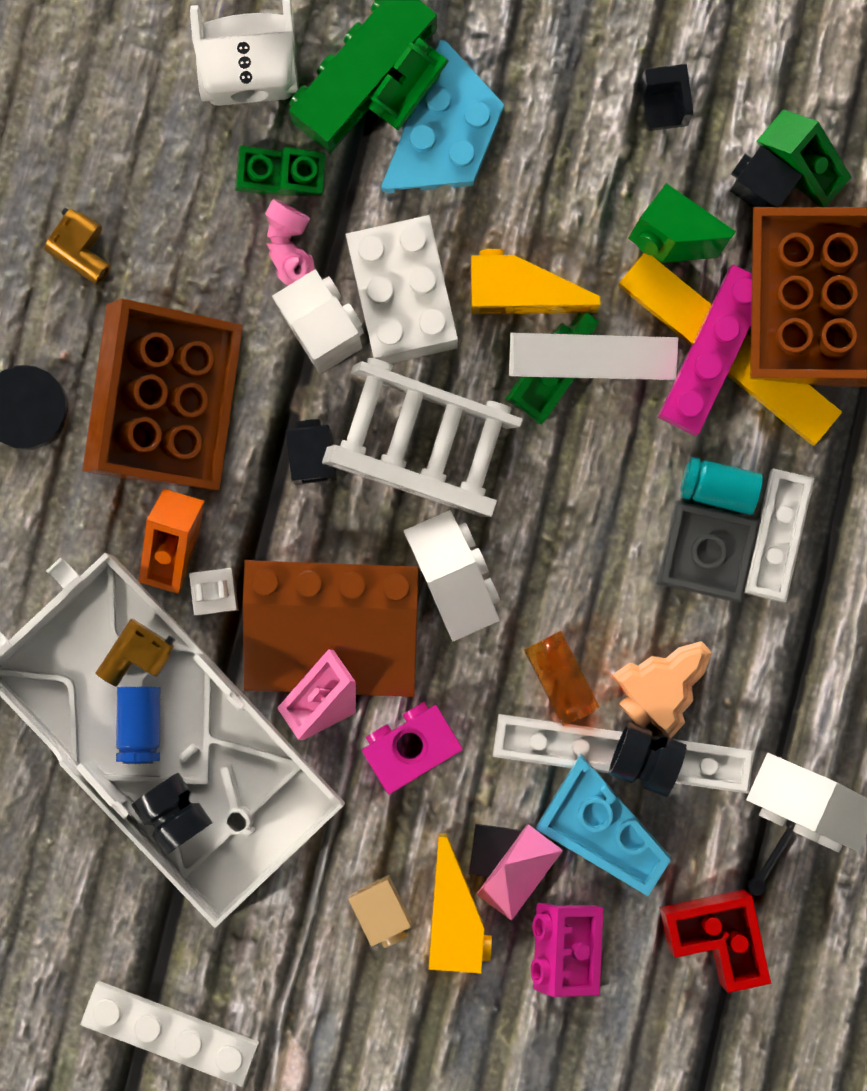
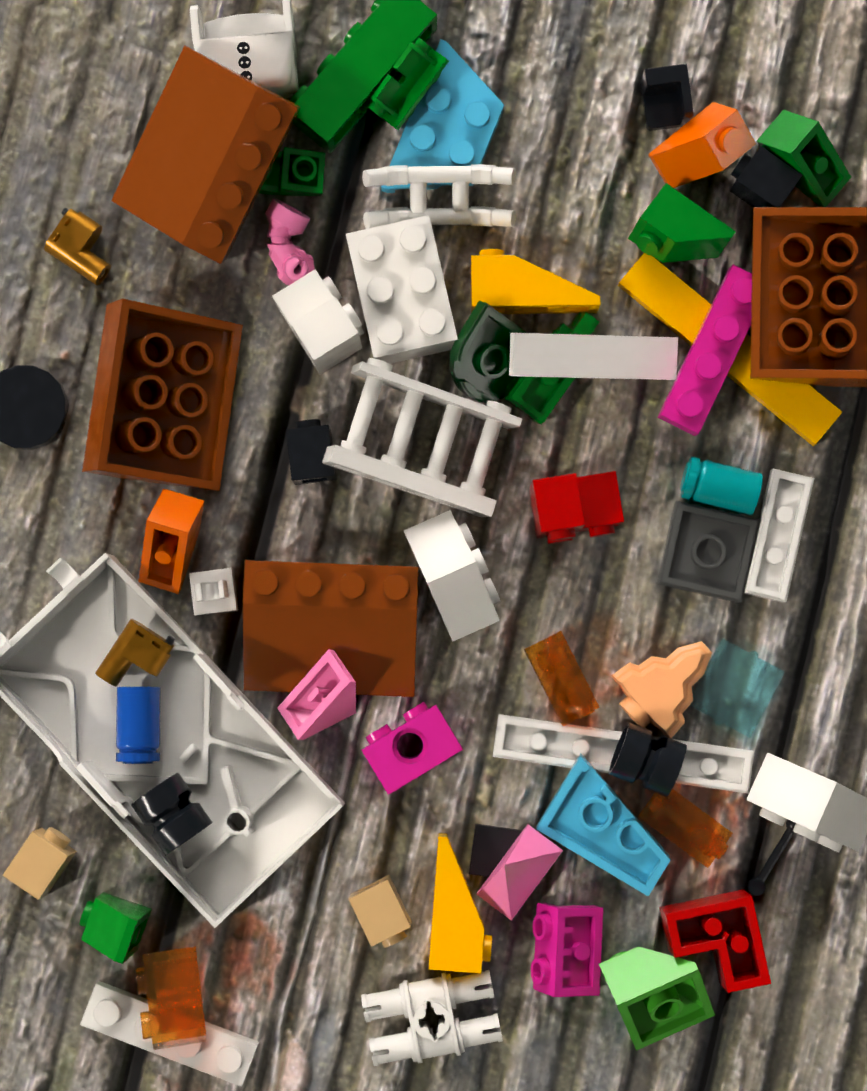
none -> tan brick [2,827,77,900]
none -> green slope [79,892,152,964]
none -> dark orange slope [111,45,301,264]
none -> clear orange brick [135,946,206,1050]
none -> white pin [361,970,503,1066]
none -> white piece [362,164,517,229]
none -> dark green tile [450,301,527,403]
none -> red brick [529,471,624,544]
none -> bright green slope [599,946,715,1051]
none -> clear orange hinge [638,789,733,868]
none -> orange slope [648,102,756,188]
none -> clear light blue piece [689,638,785,738]

